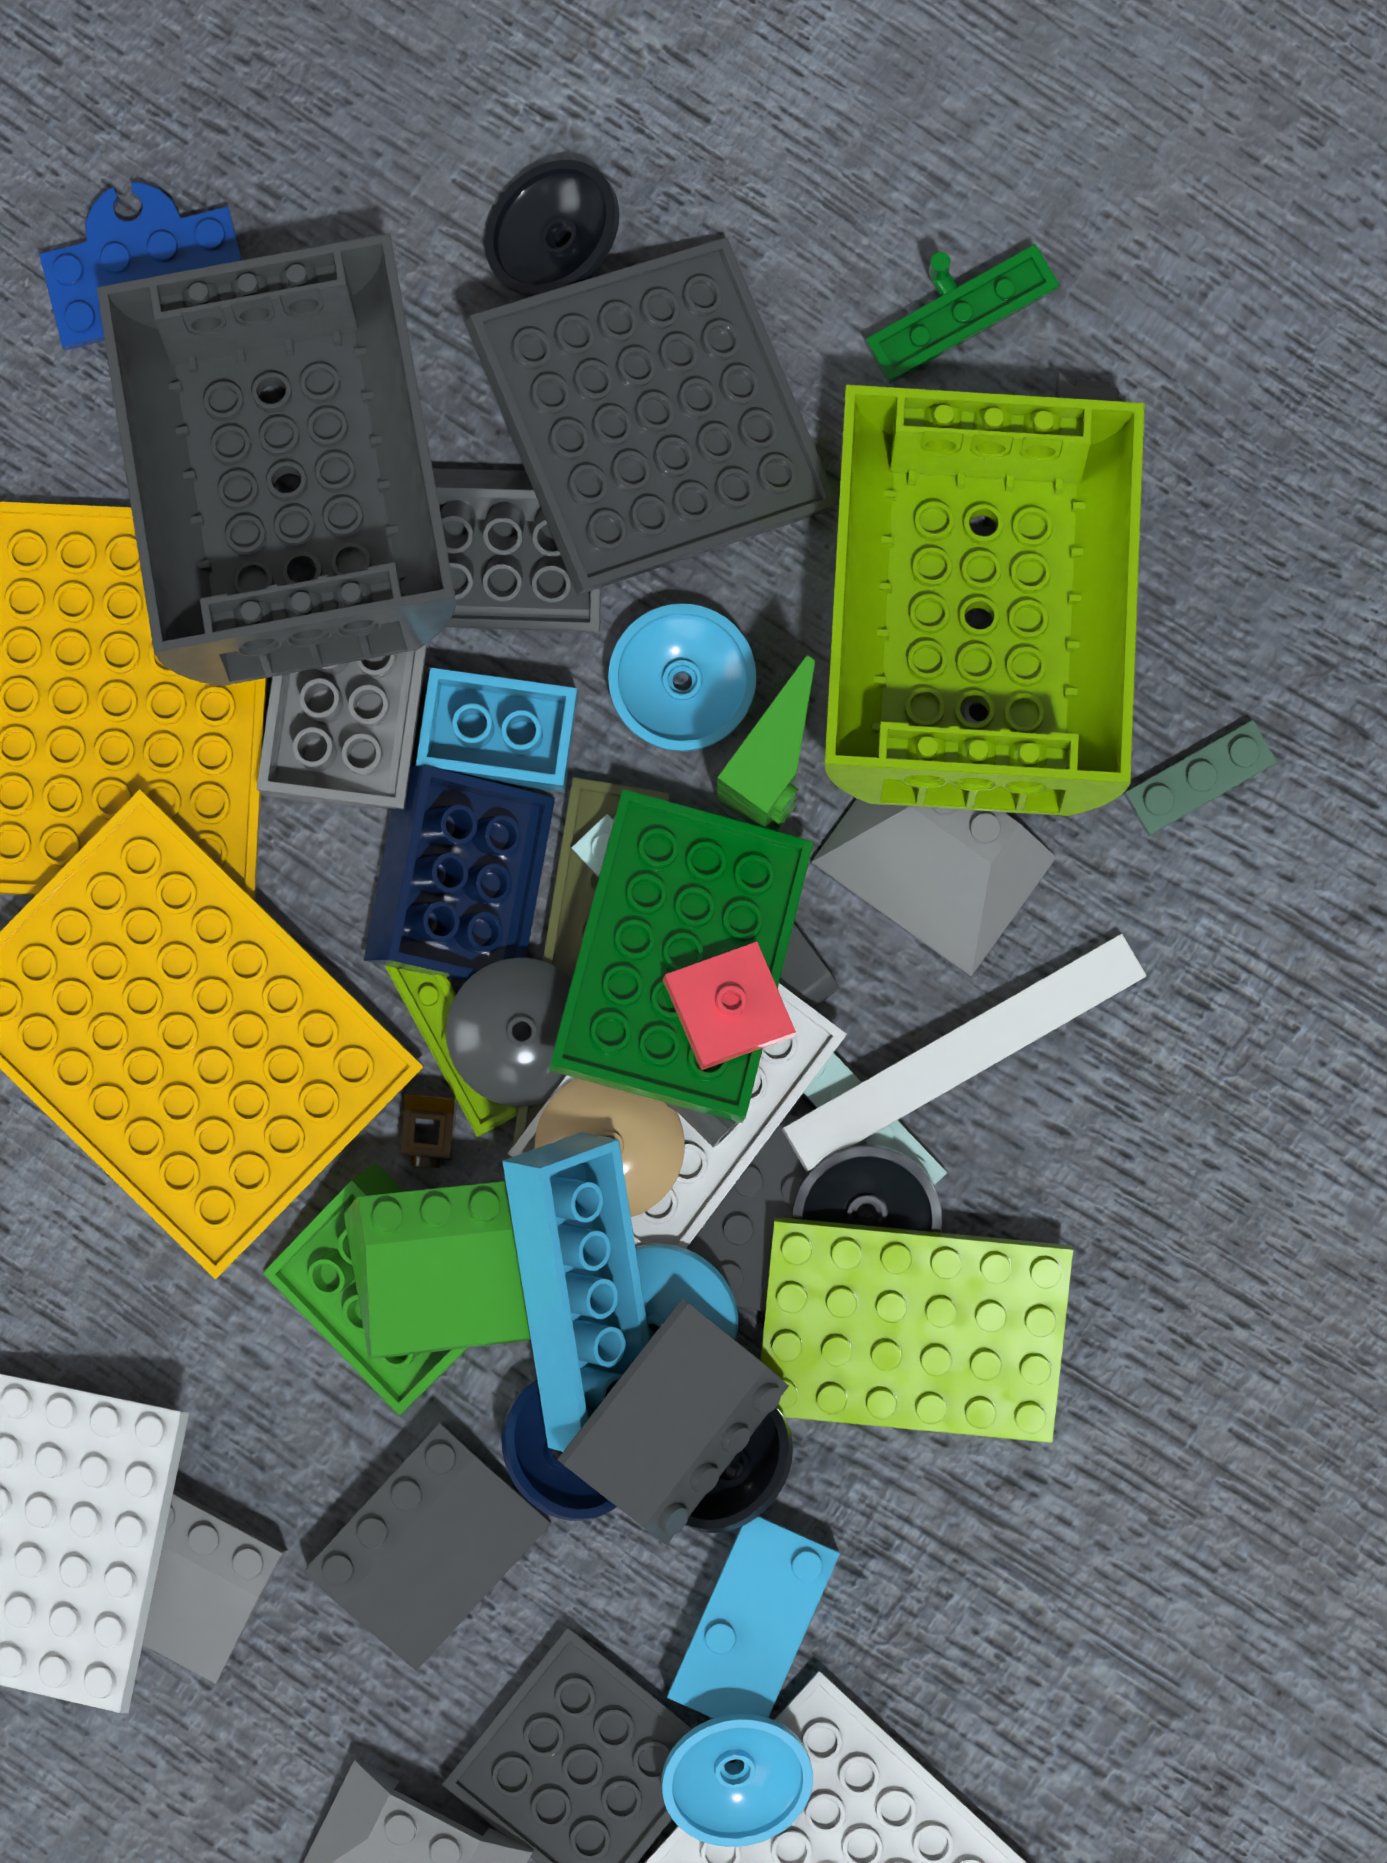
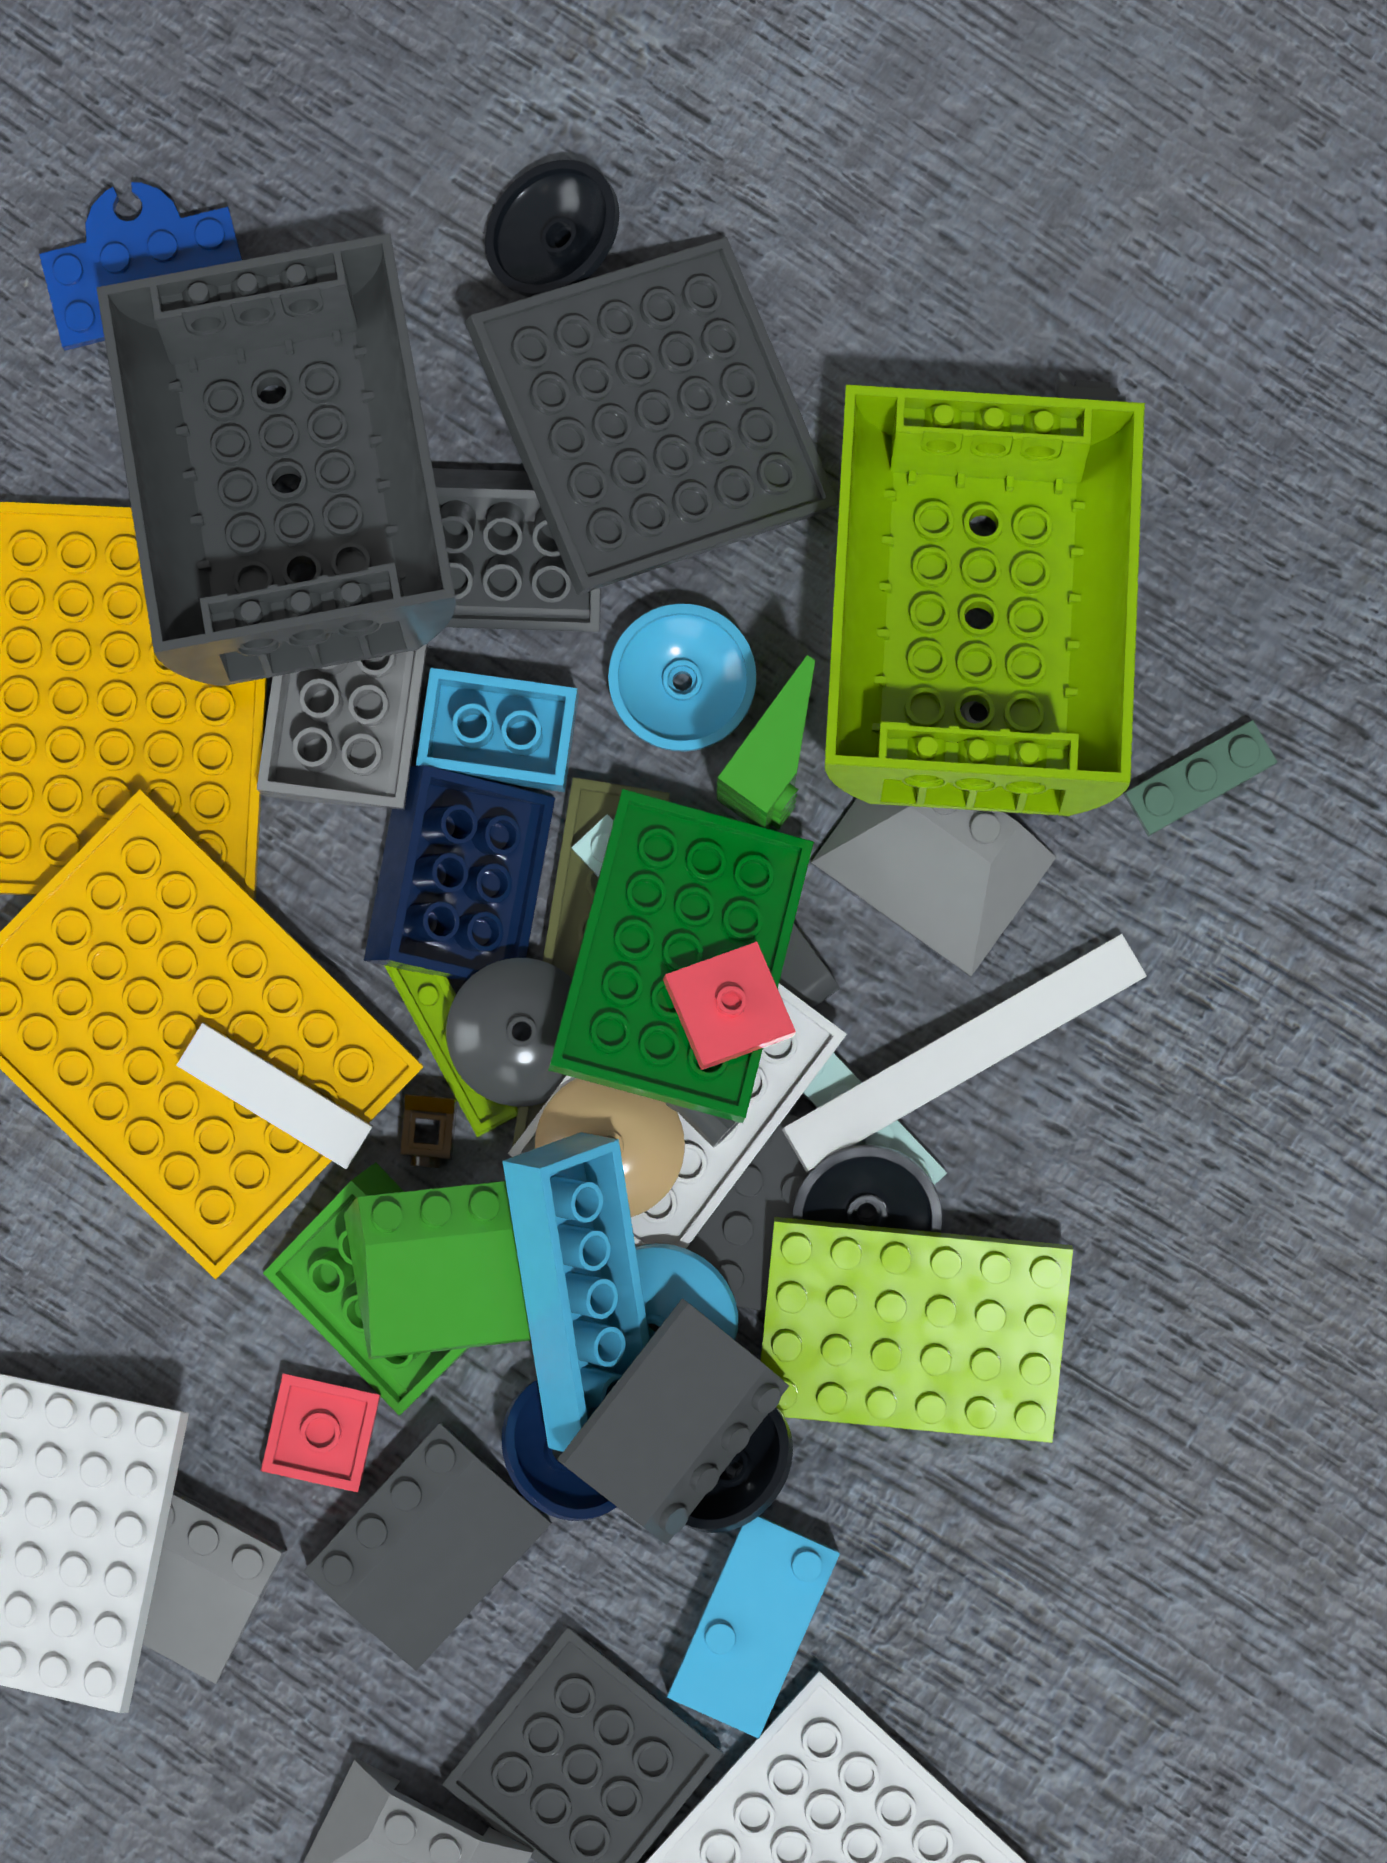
medium azure dish [661,1714,813,1847] -> none
green plate [865,244,1060,384] -> none
none -> white tile [176,1023,373,1169]
none -> coral plate [261,1373,381,1493]

